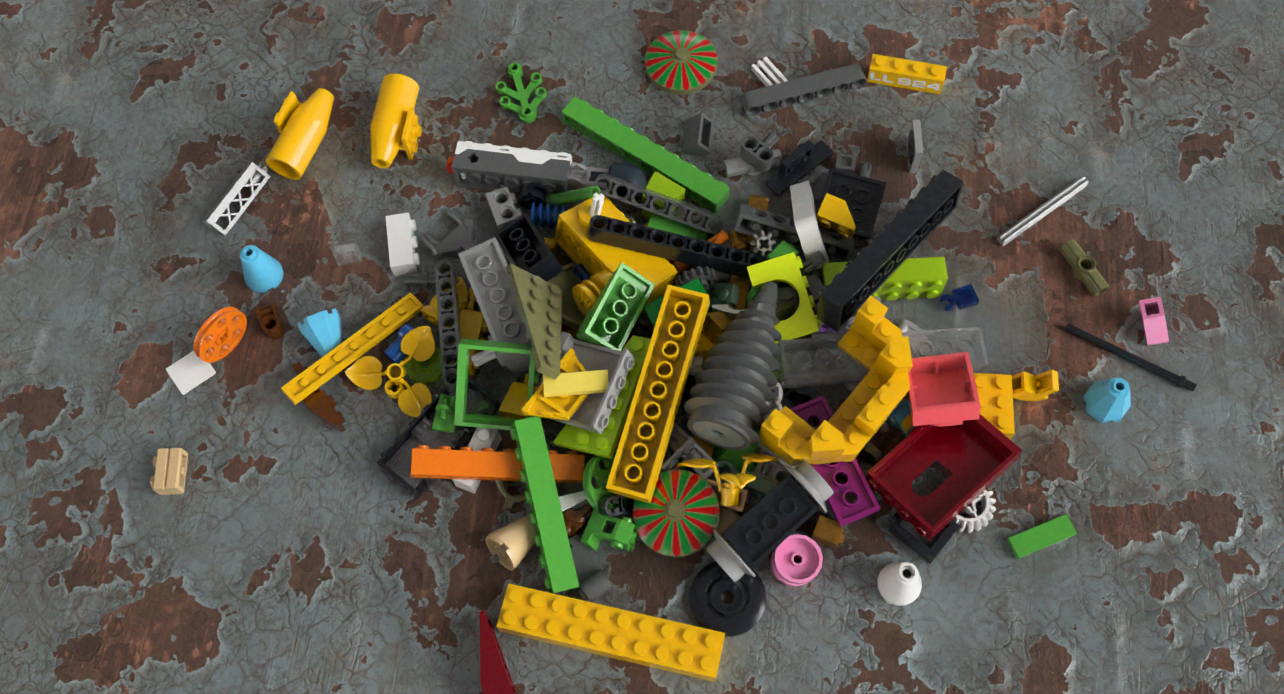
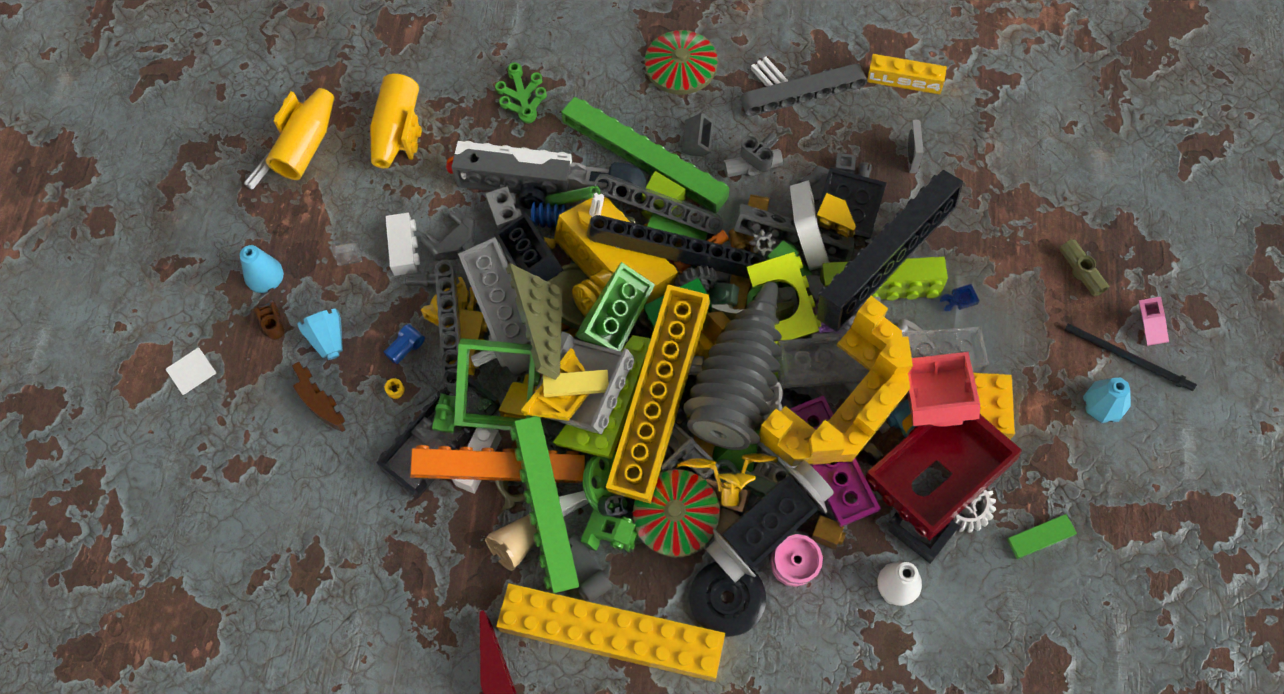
tan brick [150,448,188,495] -> none
orange wedge [193,307,247,363] -> none
fence [202,162,271,236] -> none
yellow plate [281,292,424,405] -> none
yellow plant [345,326,435,418] -> none
clear neon green plate [405,346,442,385] -> none
reddish brown axle [563,502,594,538] -> none
pin [573,263,593,281] -> none
black bracket [766,140,833,196] -> none
dark grey pin [800,251,826,276] -> none
light grey axle [997,176,1089,246] -> none
yellow brick [1012,370,1059,401] -> none

